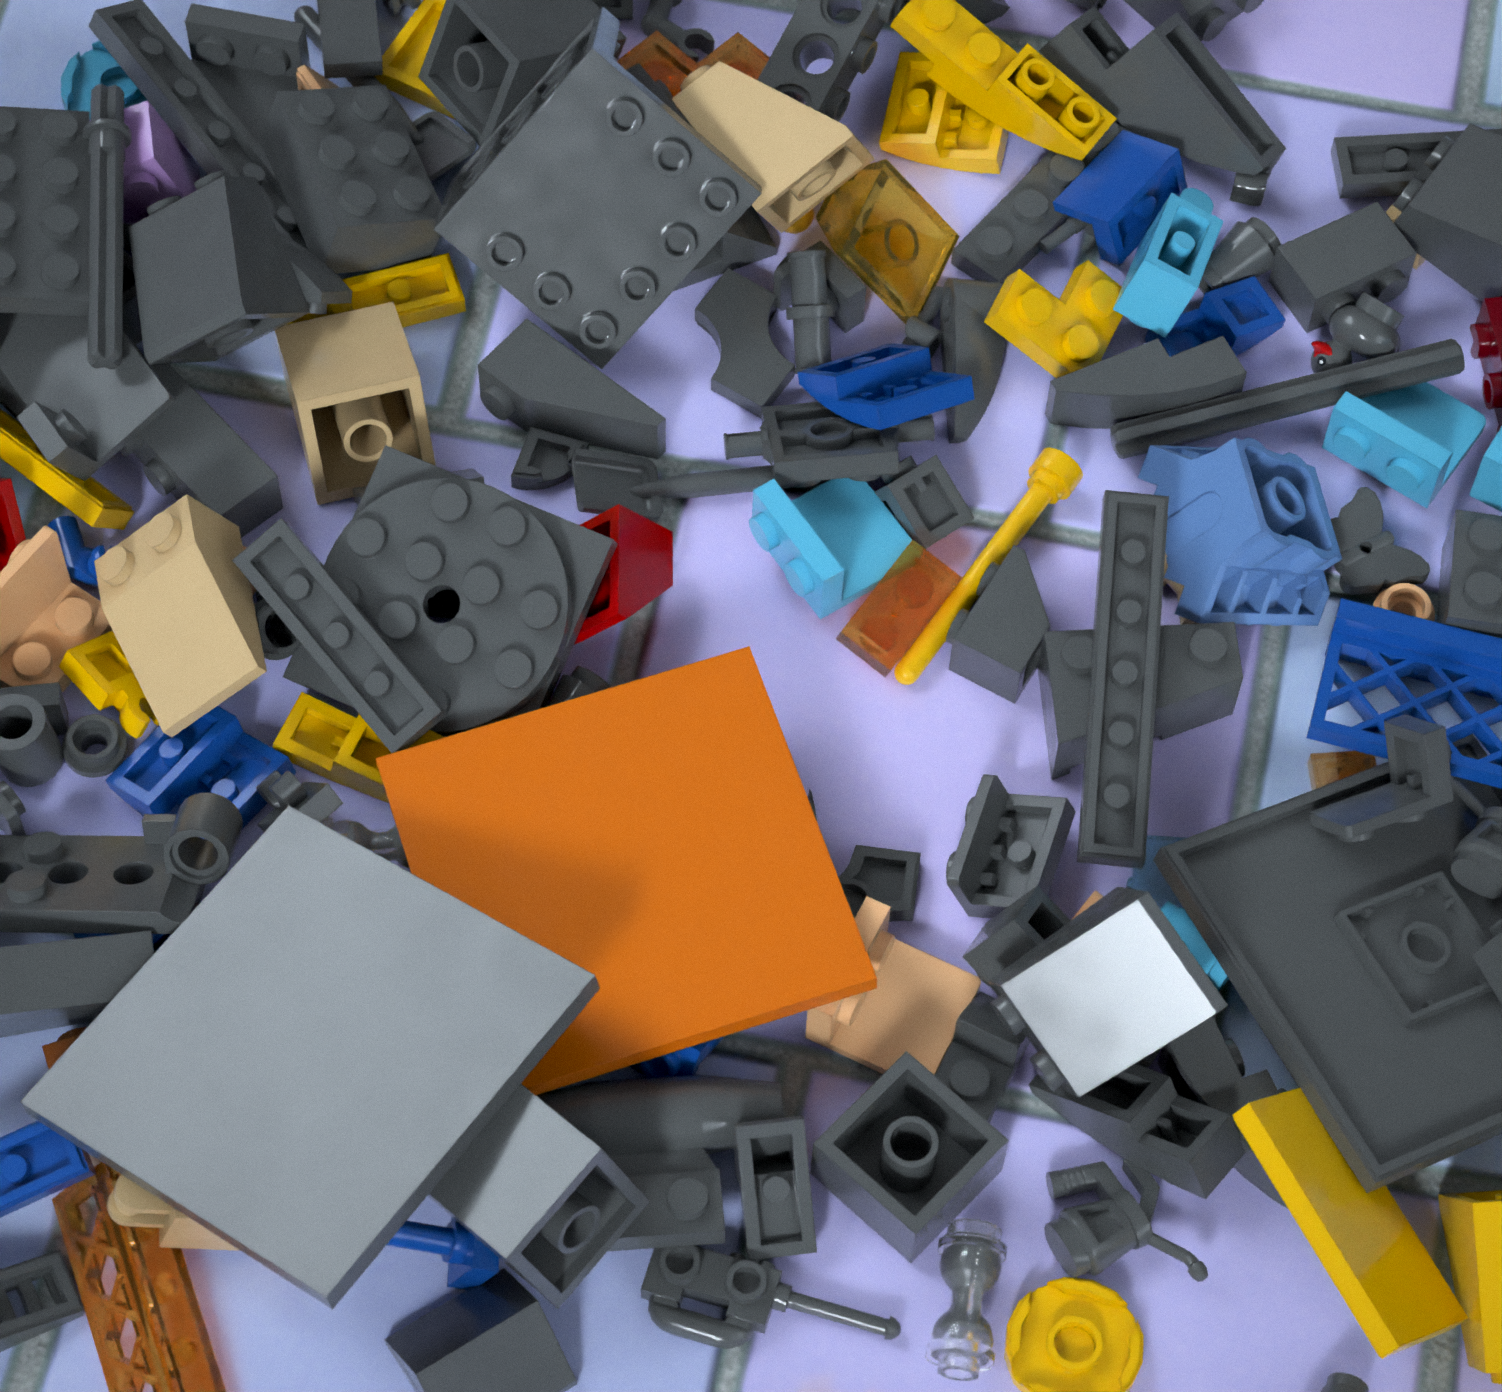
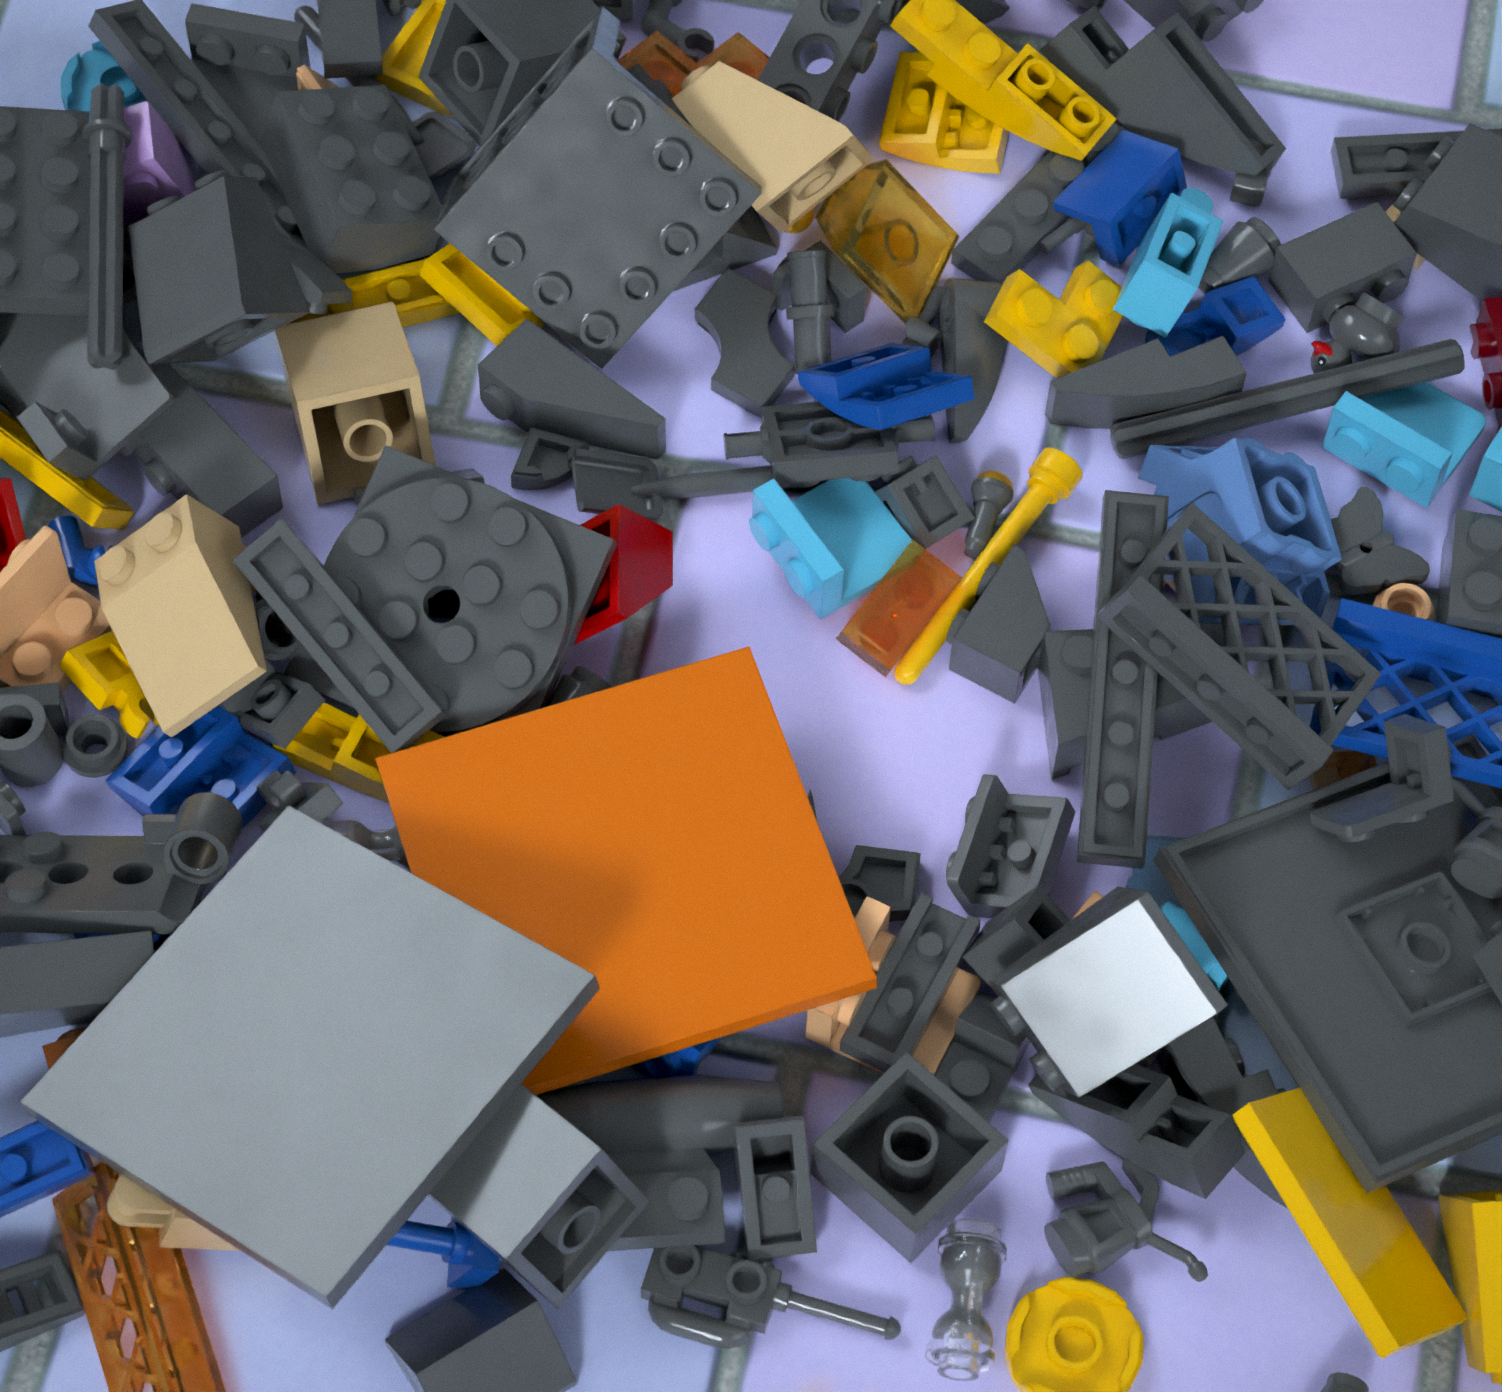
none -> dark grey slope [218,658,325,749]
none -> yellow tile [419,243,545,346]
none -> dark grey hinge [840,892,981,1072]
none -> dark grey piece [964,470,1014,559]
none -> dark grey fence [1096,503,1381,790]

